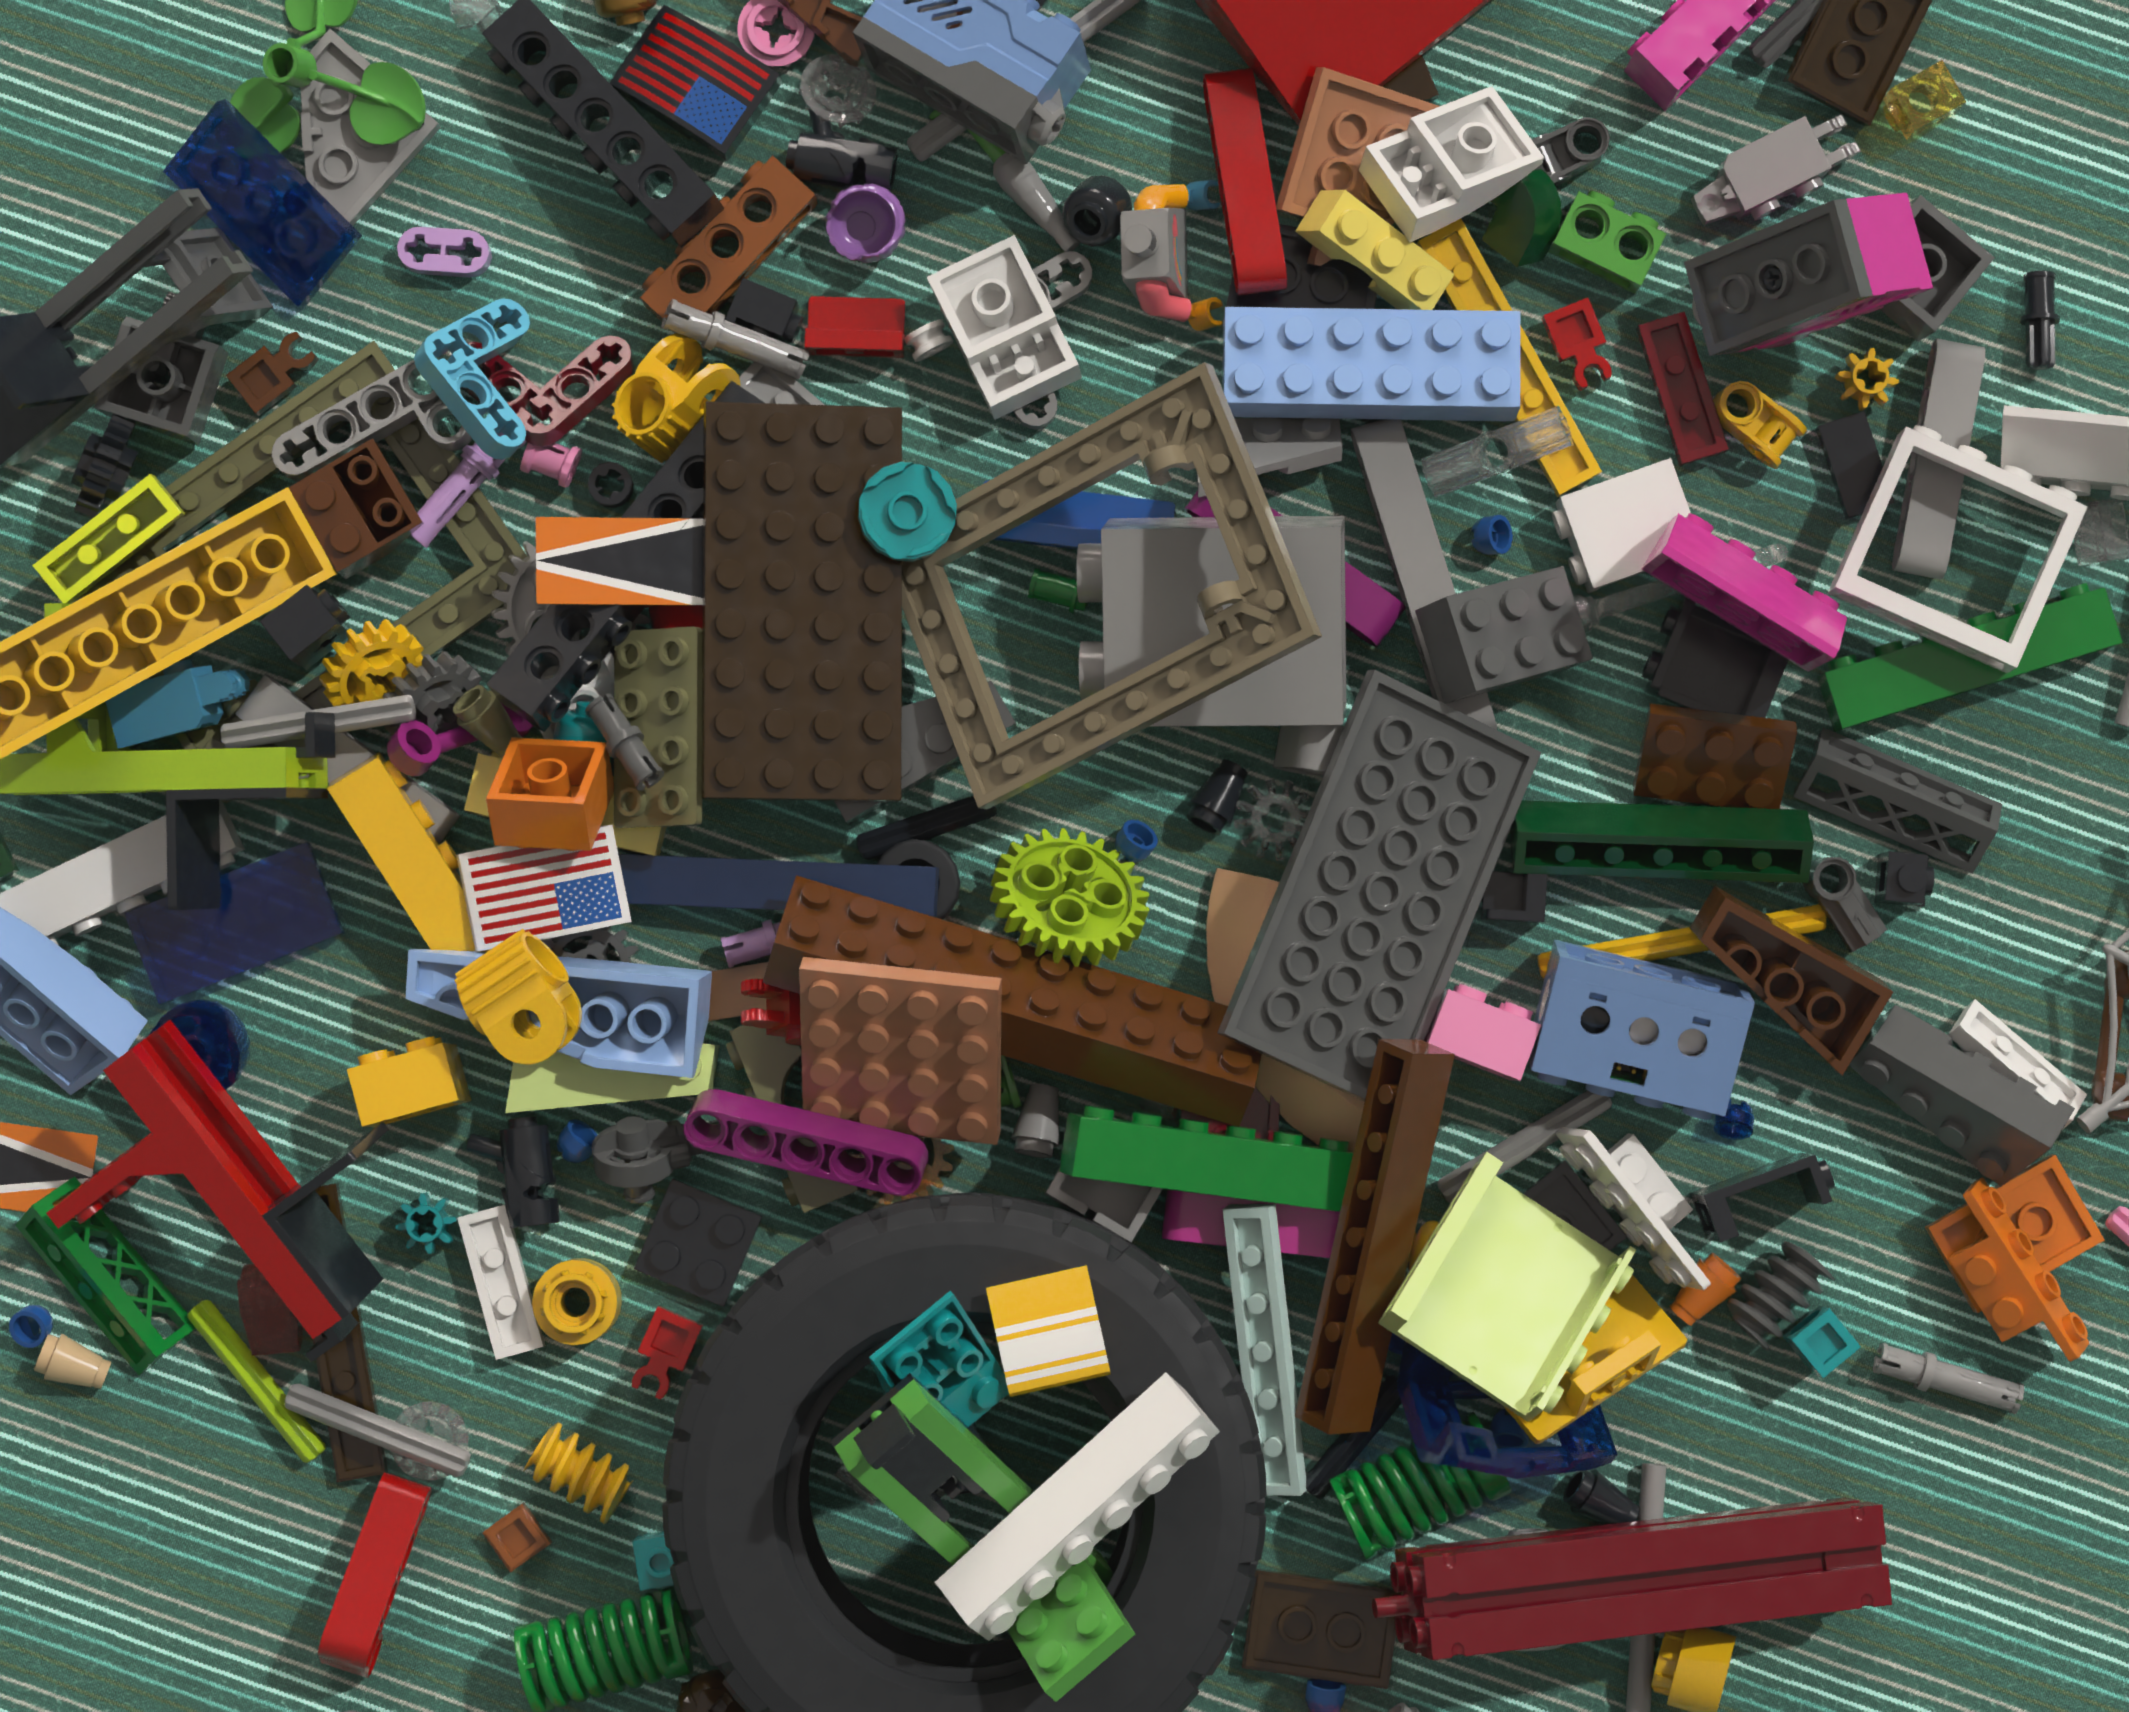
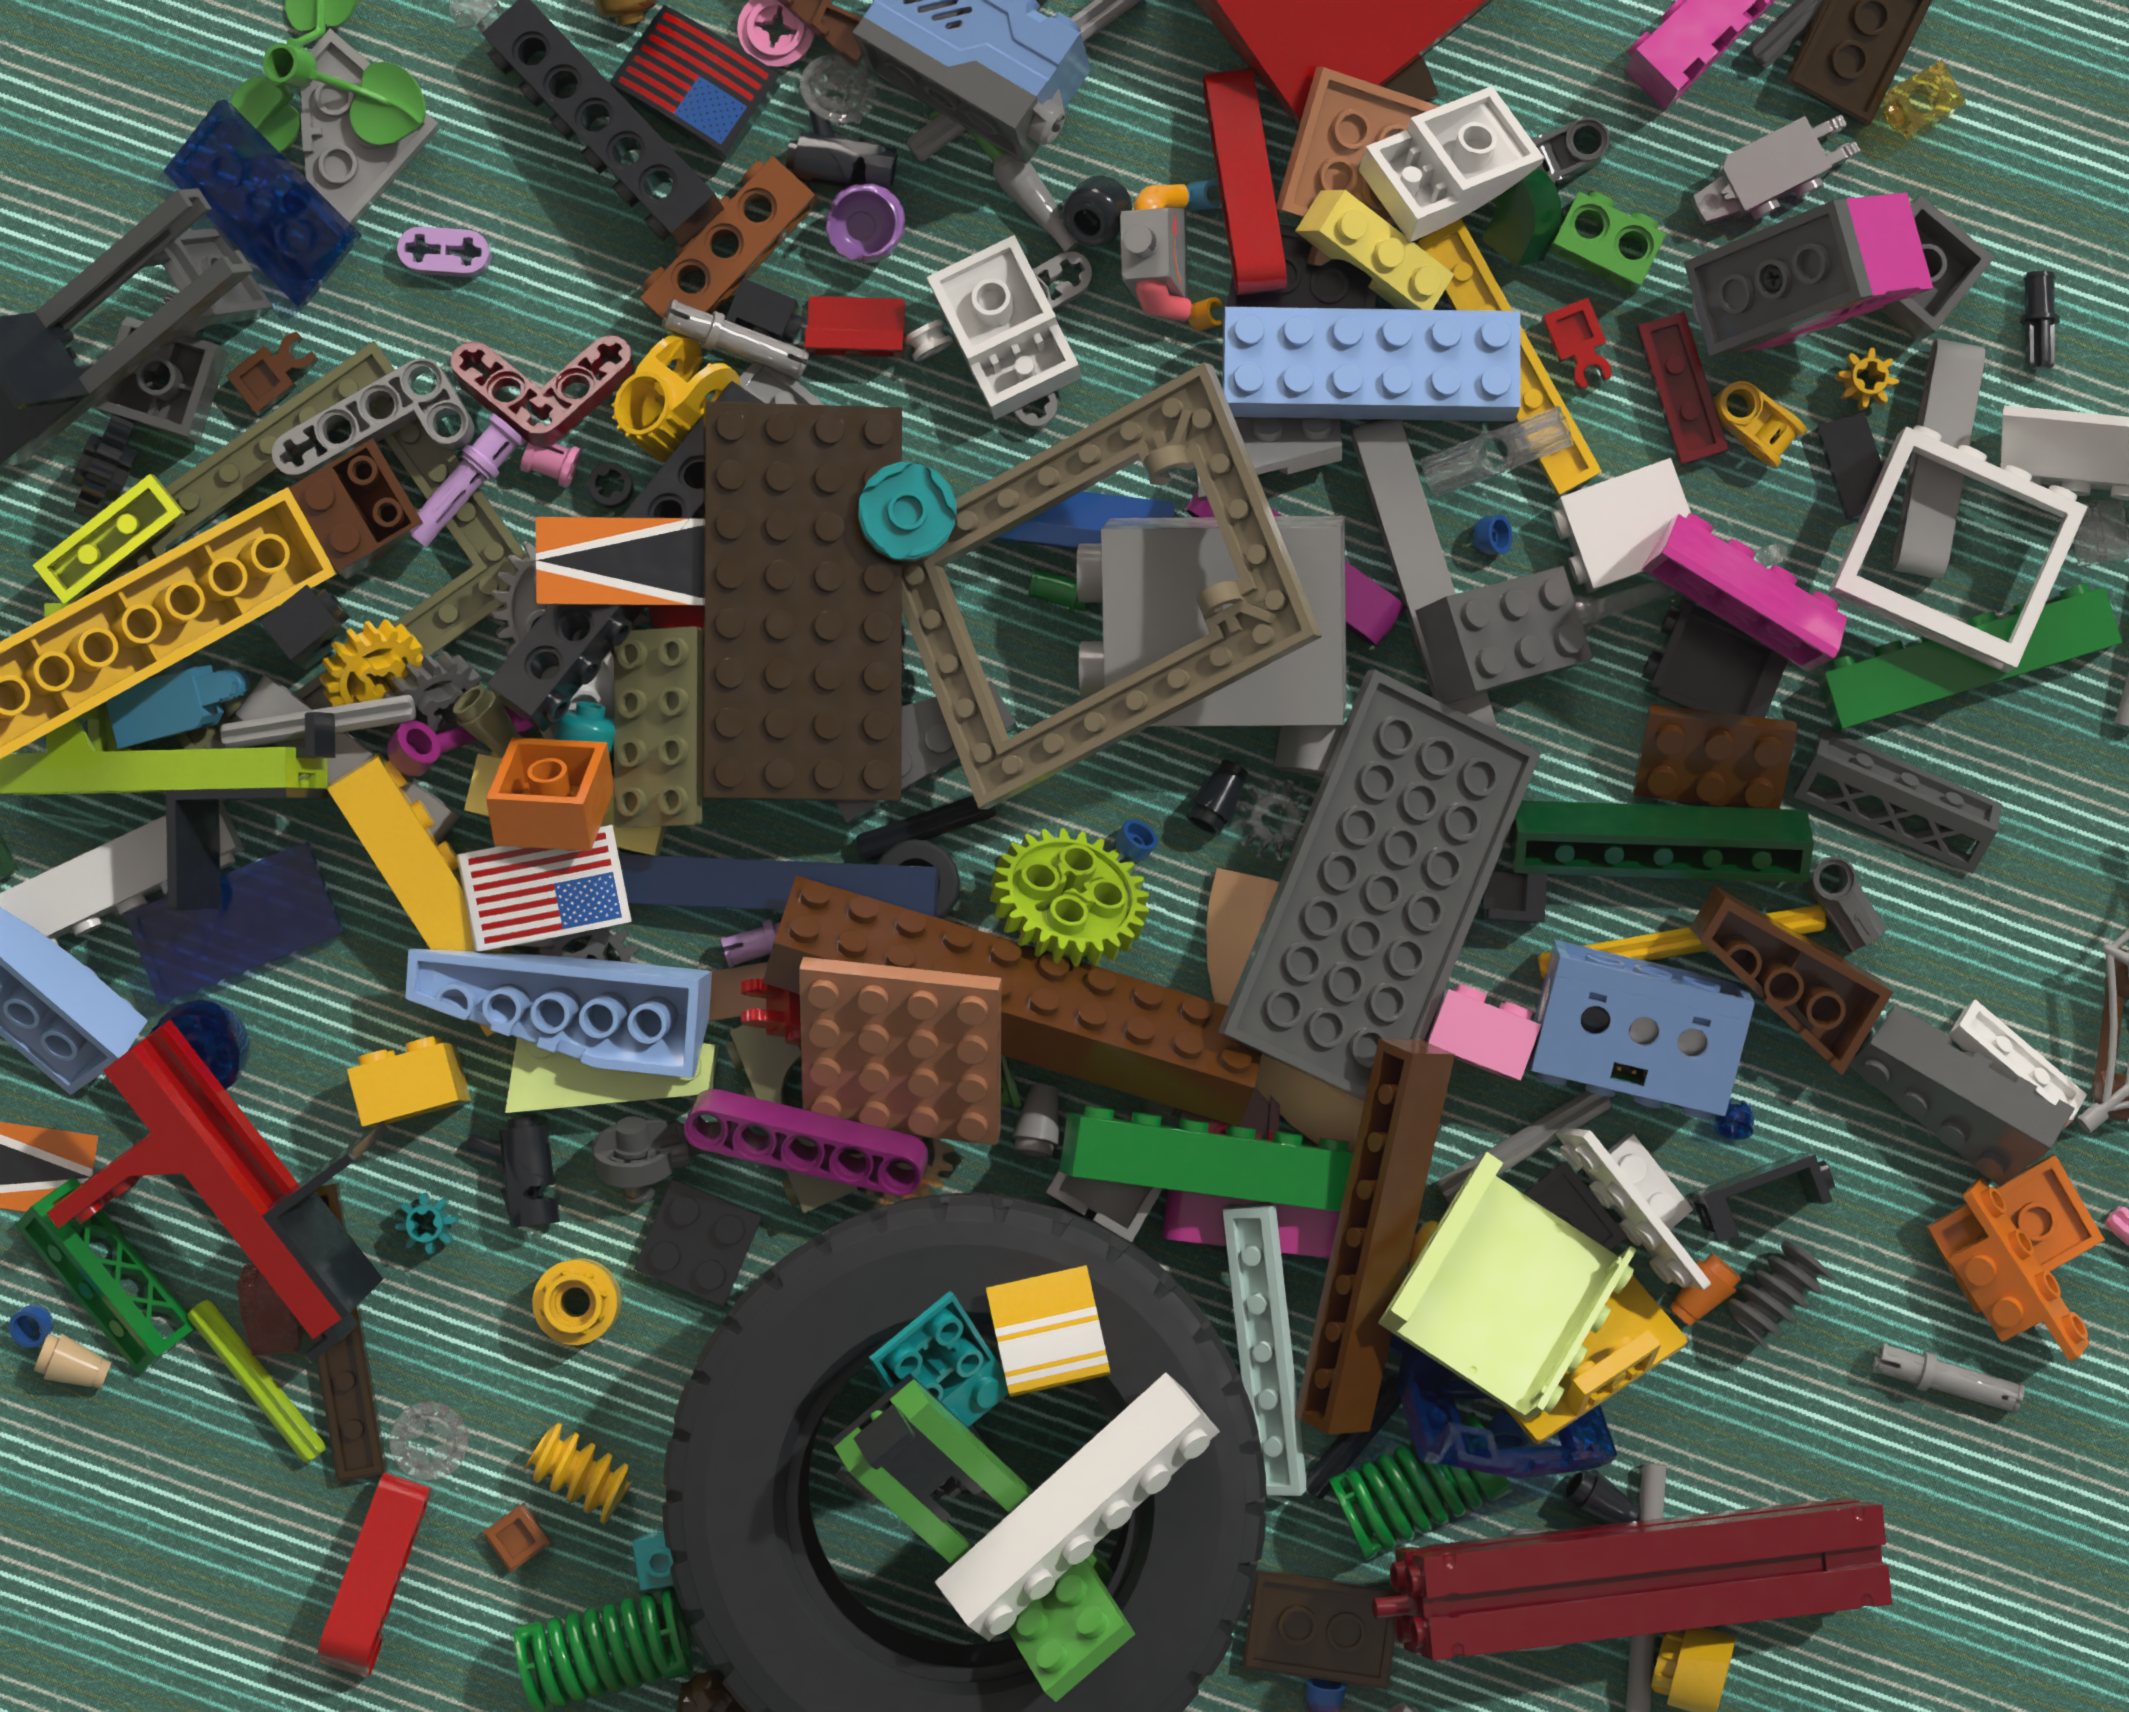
light grey axle [284,1384,471,1477] -> none
medium azure beam [414,298,530,460] -> none
yellow piece [454,929,582,1064] -> none
white plate [457,1204,545,1360] -> none
blue hinge [556,1120,597,1163] -> none
dark grey pin [585,693,664,791] -> none
red plate [632,1306,704,1400] -> none
teal brick [1782,1305,1861,1378] -> none
black brick [1874,851,1934,907] -> none

